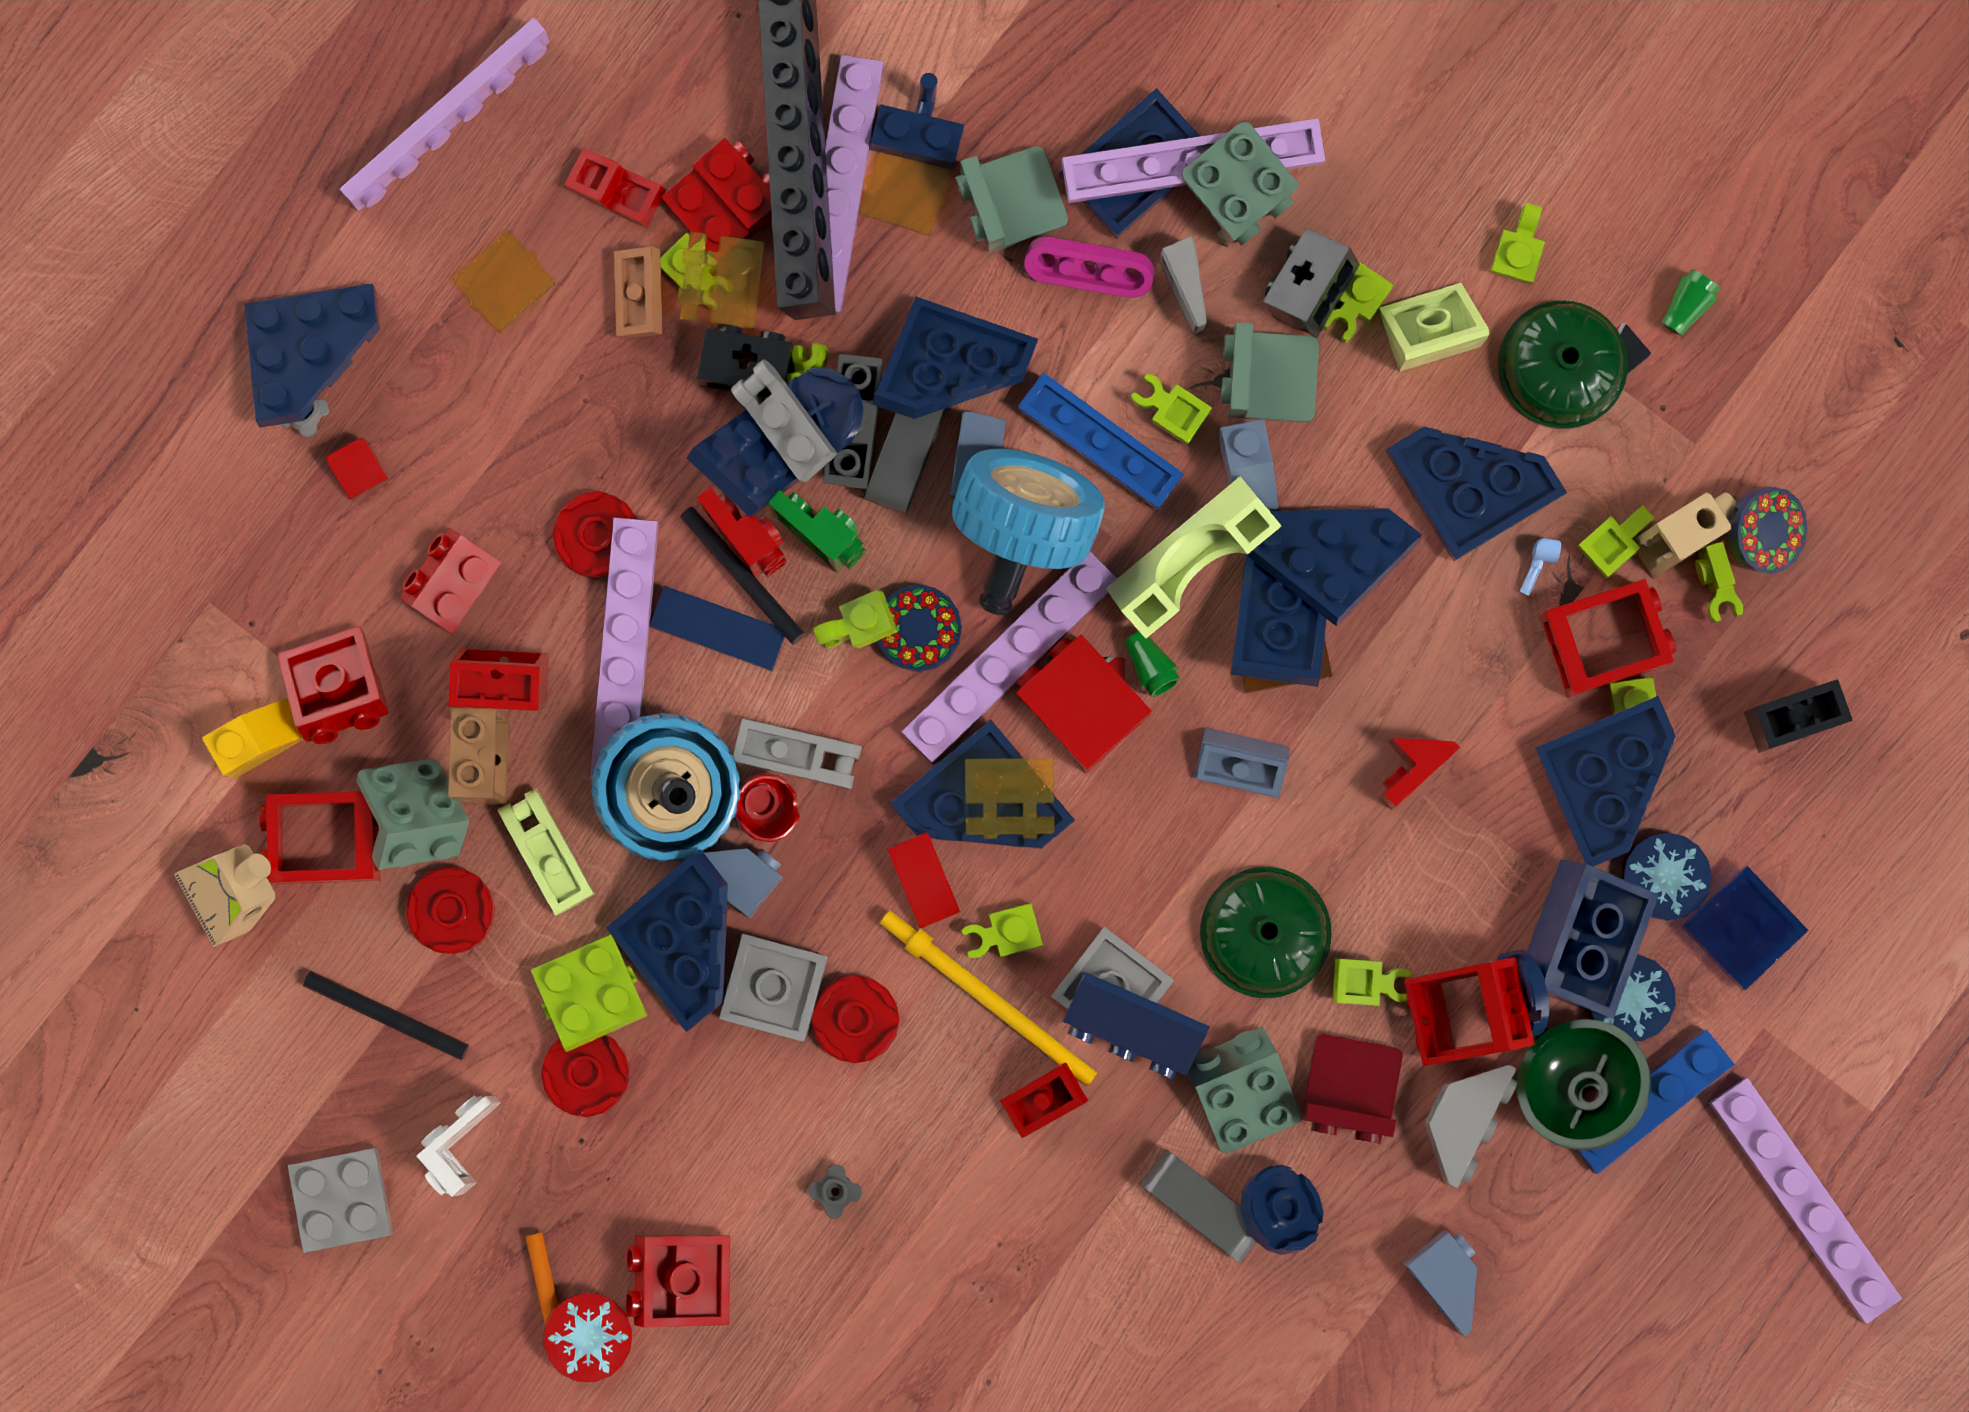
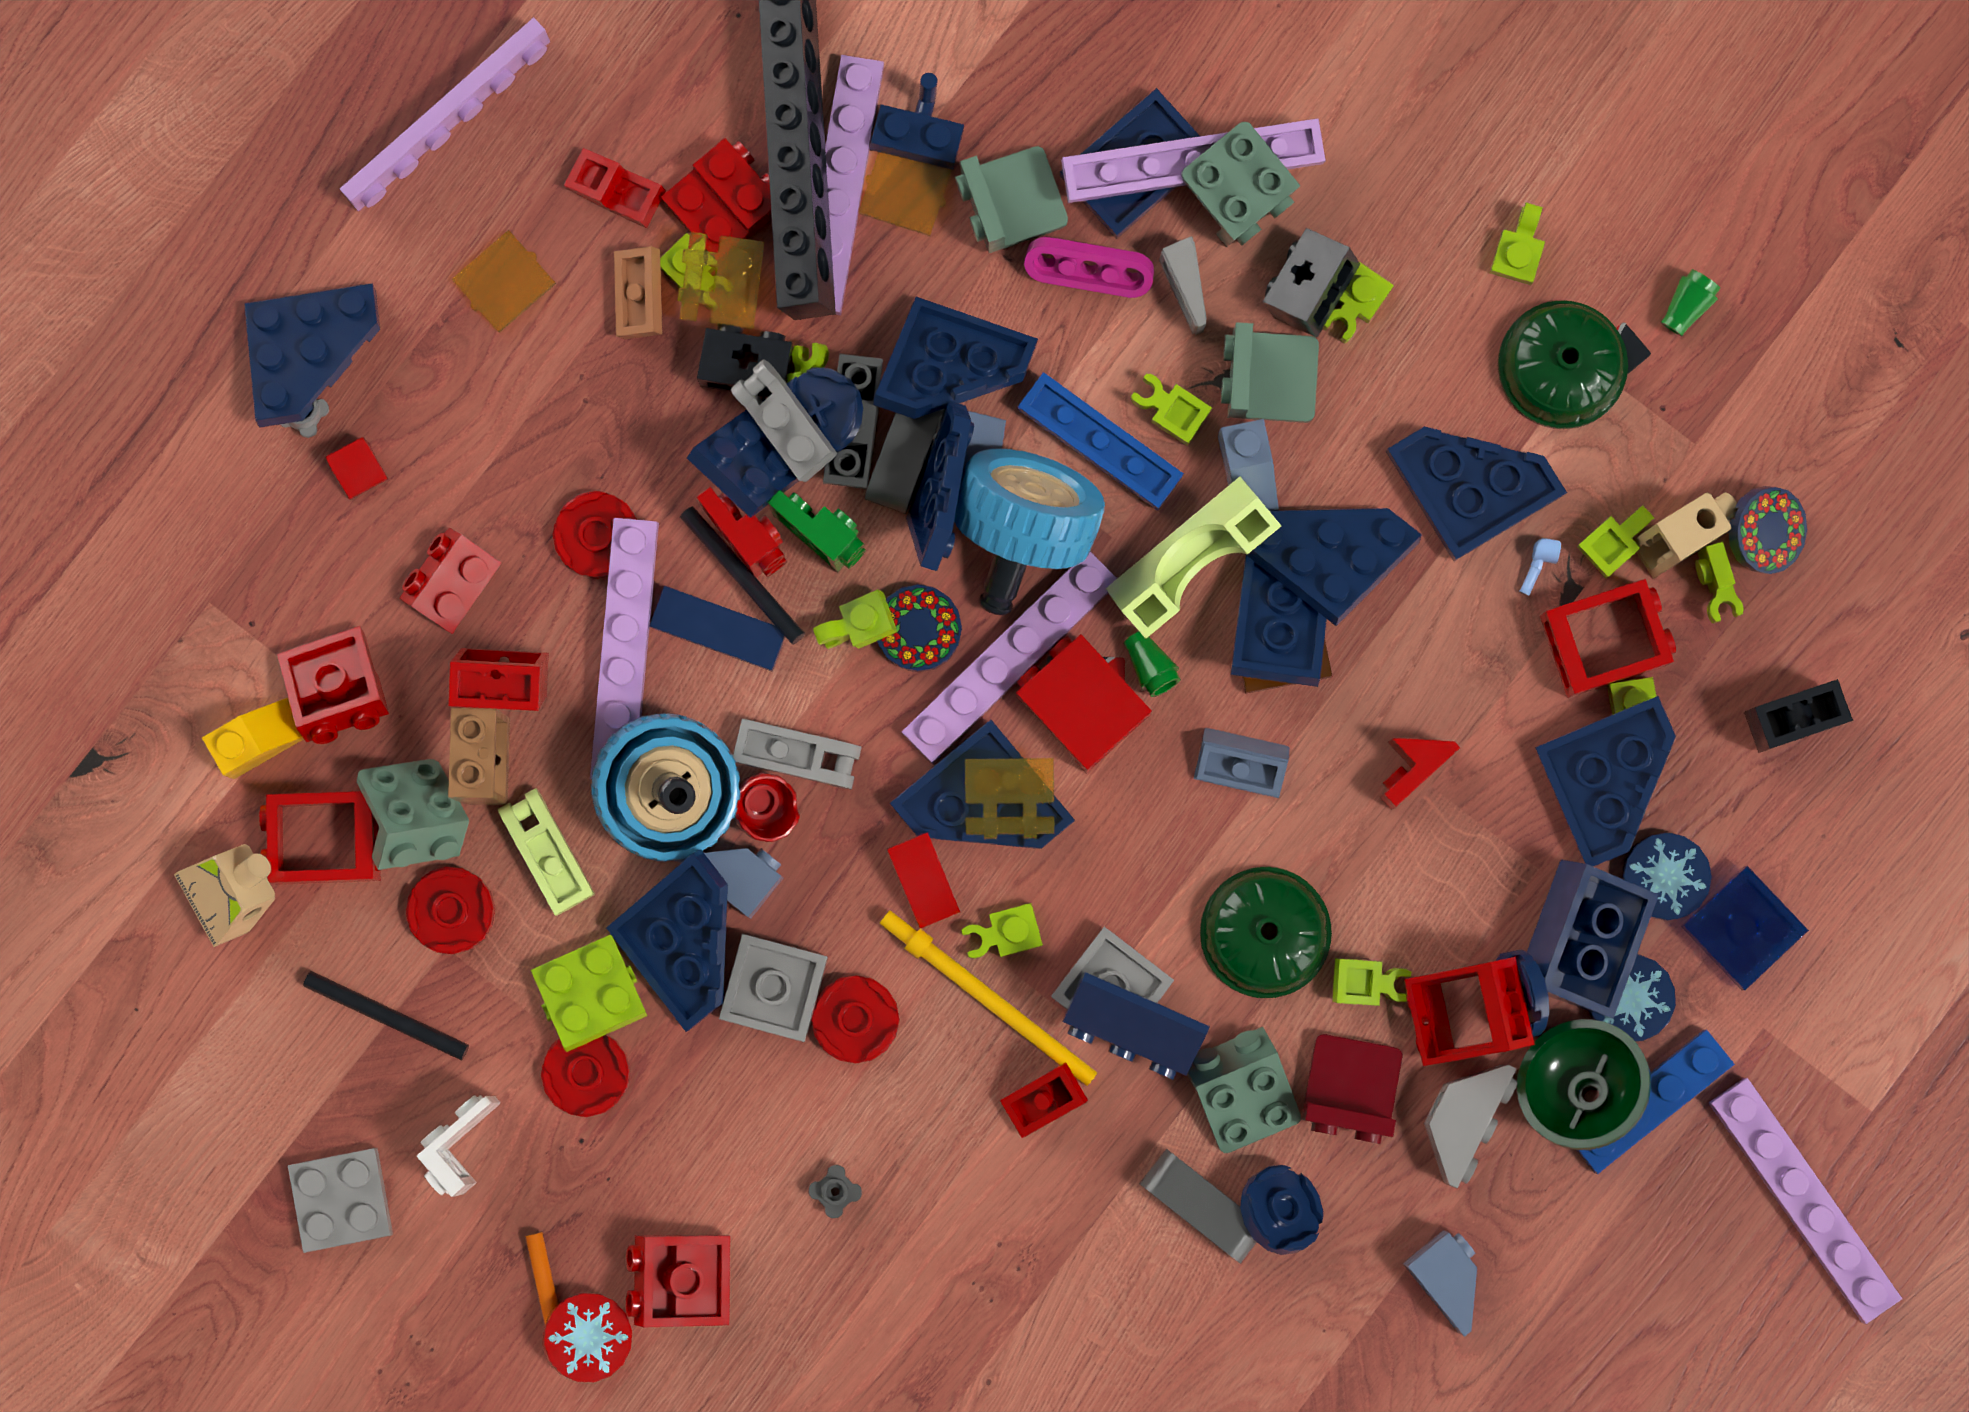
yellowish green slope [1379,283,1489,372] -> none
none -> dark blue plate [906,401,974,571]

